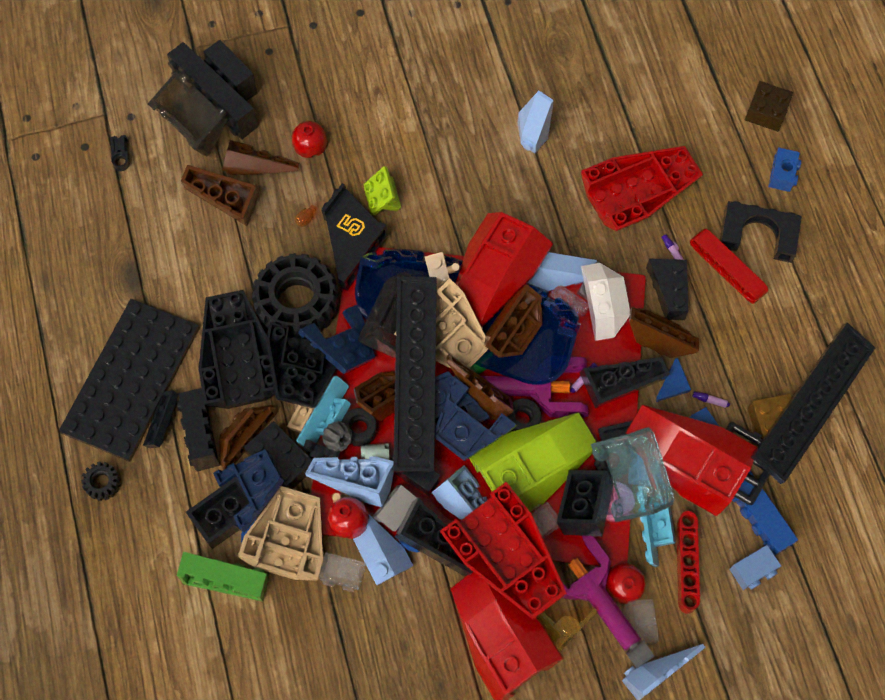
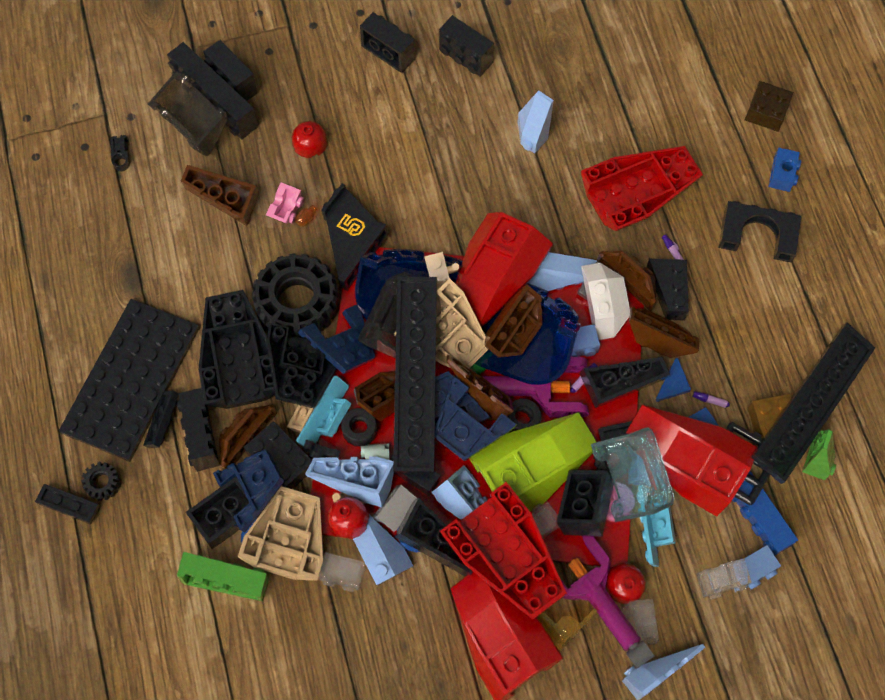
reddish brown wedge [222,140,299,175] -> none
dark grey piece [322,421,352,451] -> none
lime bracket [364,166,401,216] -> none
clear slope [550,285,589,316] -> none
red beam [676,511,700,614] -> none
red beam [690,228,768,304] -> none
none -> black plate [35,484,100,524]
none -> bright pink cylinder [266,183,304,224]
none -> black brick [360,12,415,73]
none -> black brick [439,15,494,77]
none -> medium blue brick [556,324,600,357]
none -> reddish brown wedge [597,251,656,311]
none -> clear brick [696,558,752,600]
none -> bright green wedge [802,430,836,480]

